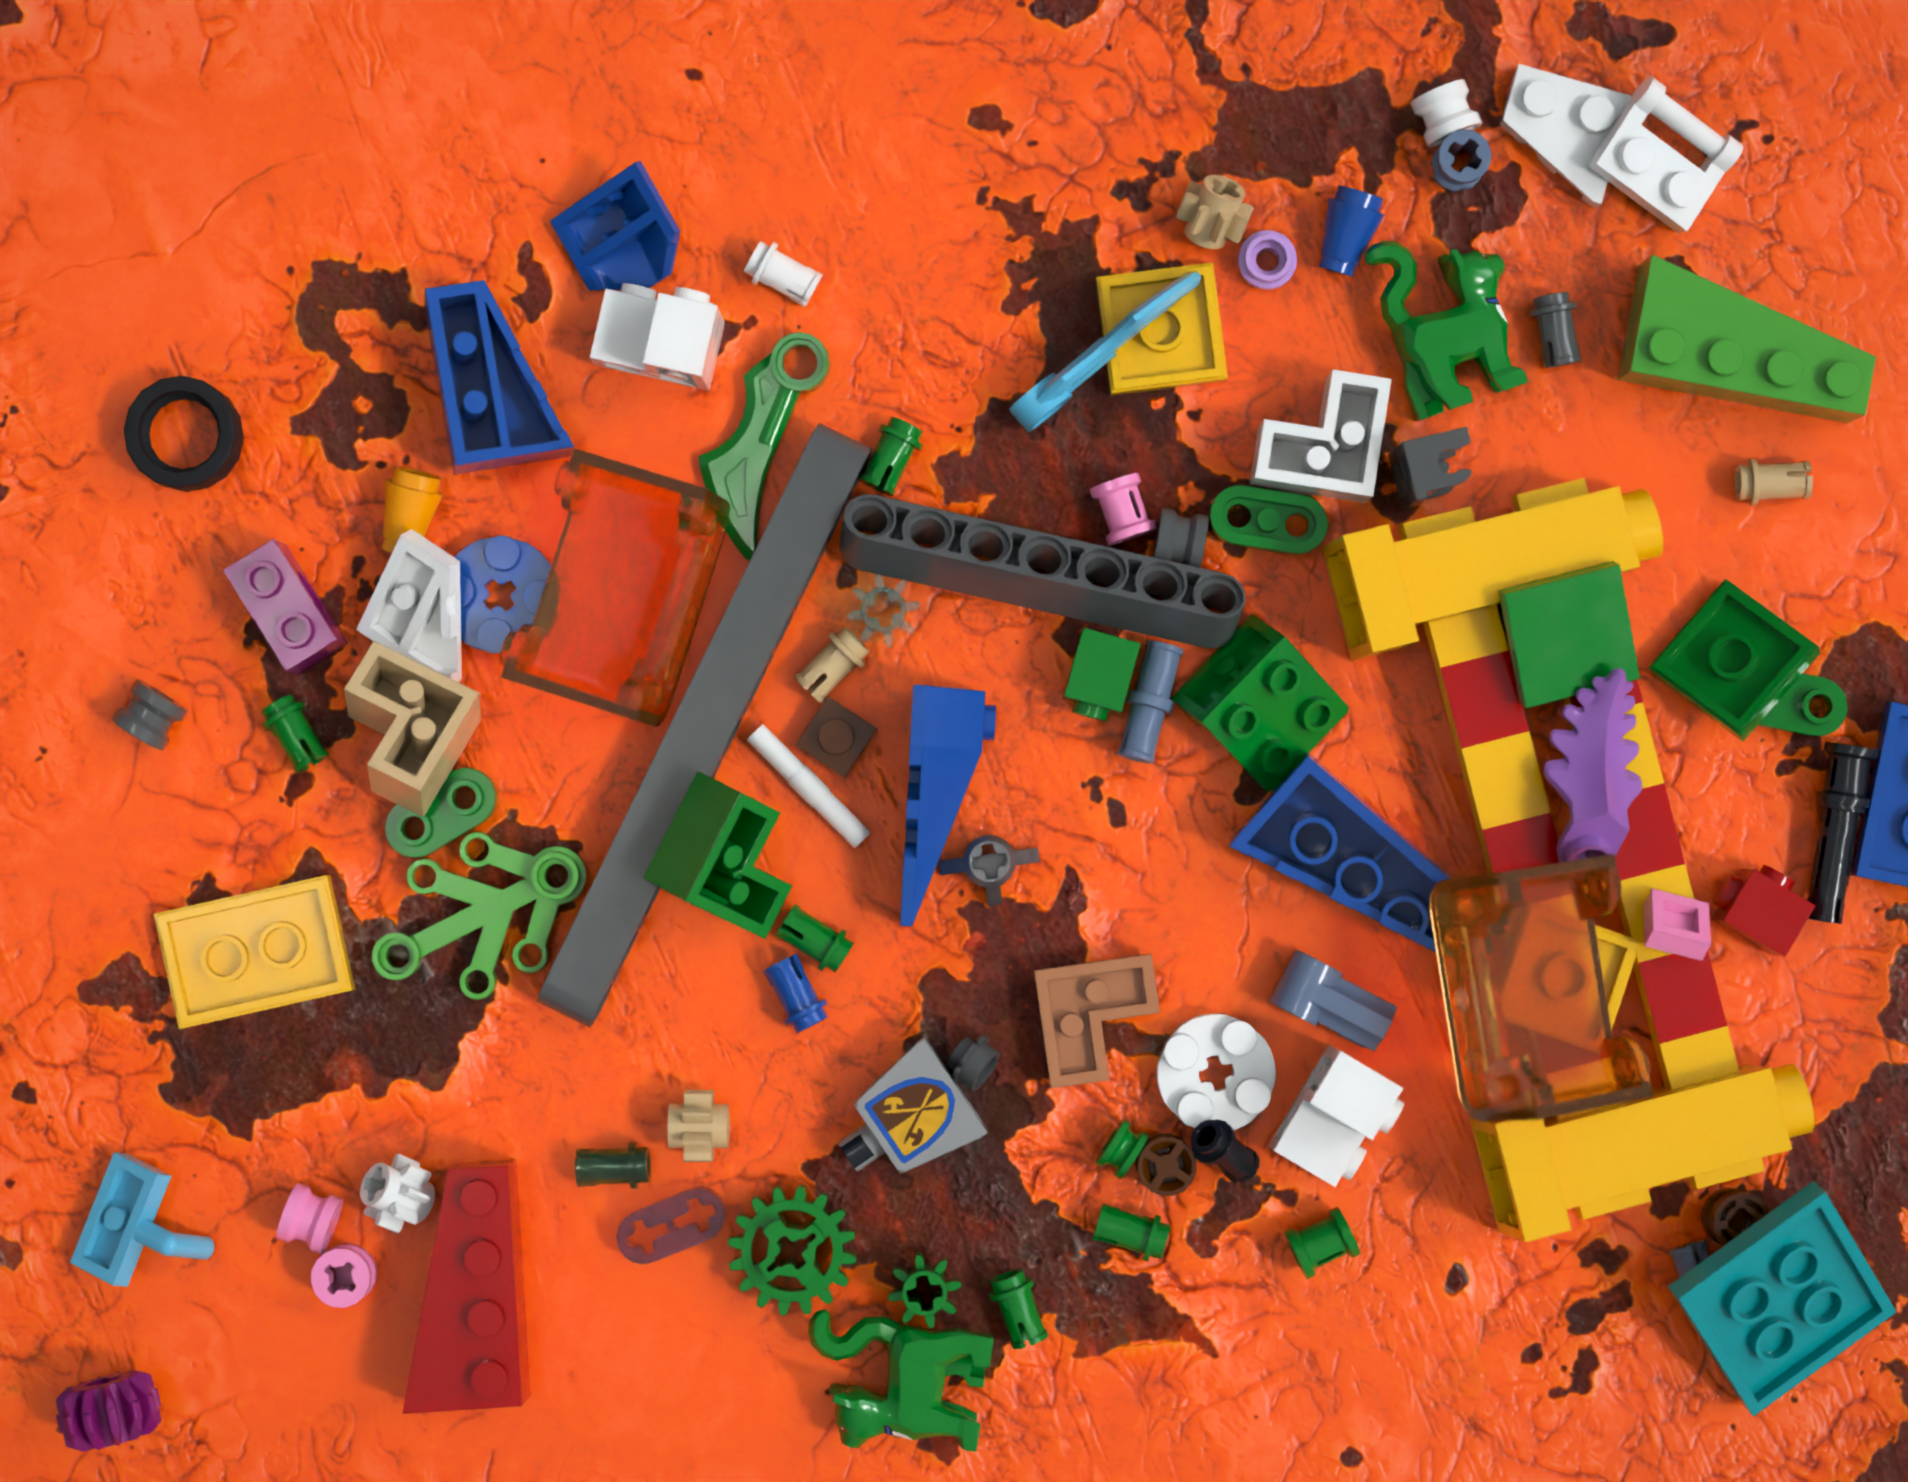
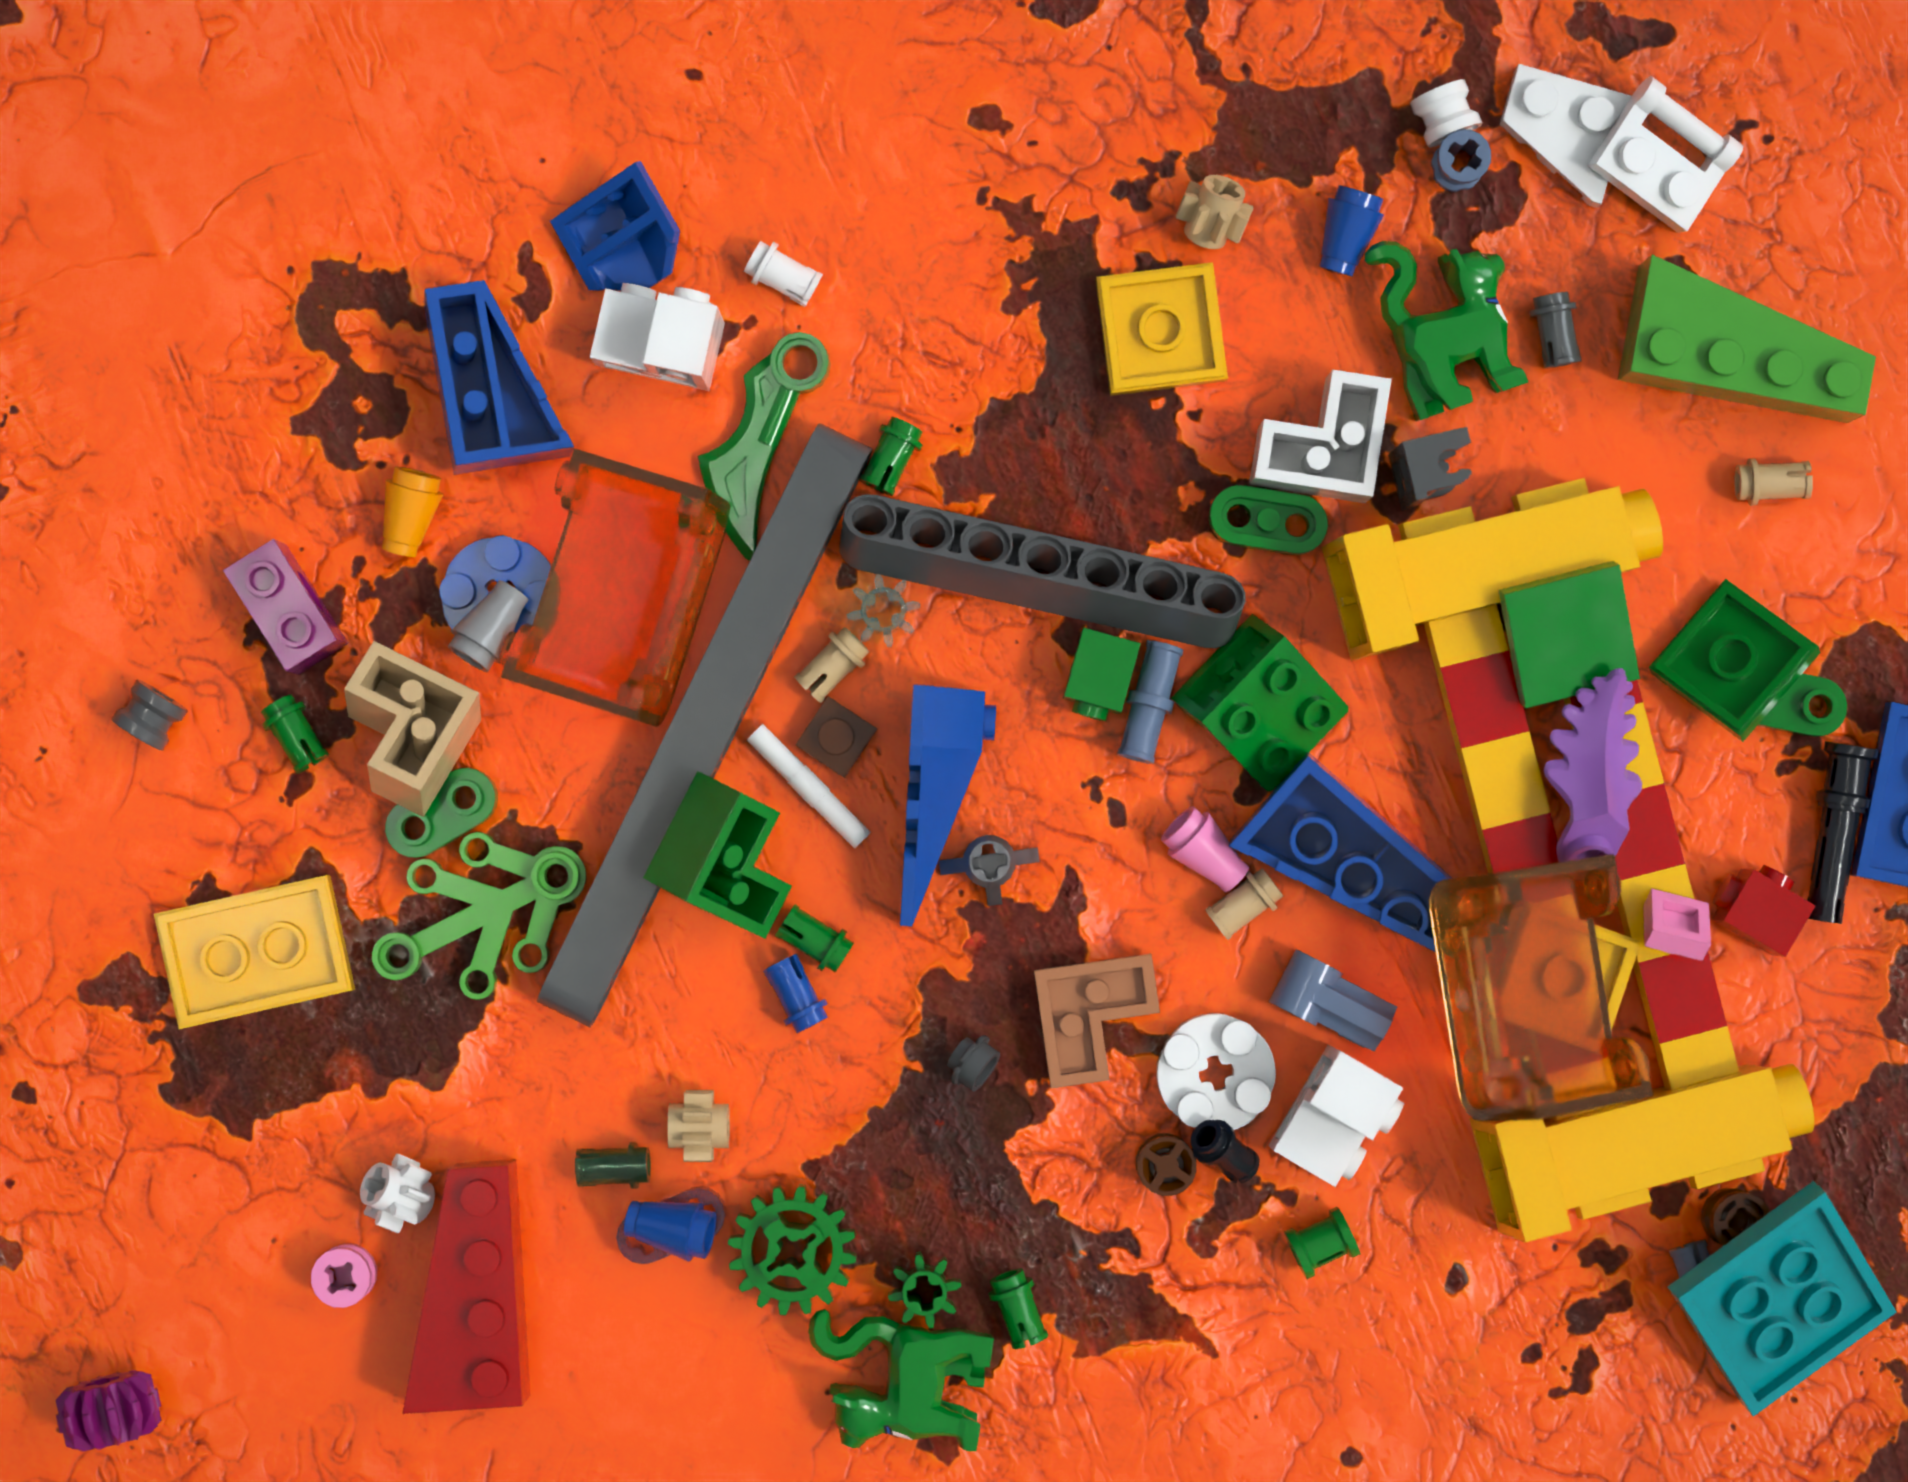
medium azure plate [70,1152,214,1287] -> none
black tyre [124,376,244,492] -> none
bright pink wheel [276,1183,343,1255] -> none
white wing [356,529,462,683] -> none
torso [838,1036,988,1174] -> none
medium azure piece [1009,271,1201,433] -> none
bright pink bush [1089,473,1158,546] -> none
green pin [1093,1203,1171,1262] -> none
green bush [1095,1119,1149,1179] -> none
dark grey wheel [1153,507,1209,568] -> none
lavender plate [1238,230,1297,290] -> none
none -> light grey cone [448,580,528,673]
none -> blue cone [624,1201,716,1262]
none -> bright pink cone [1161,806,1249,892]
none -> tan pin [1205,868,1283,940]

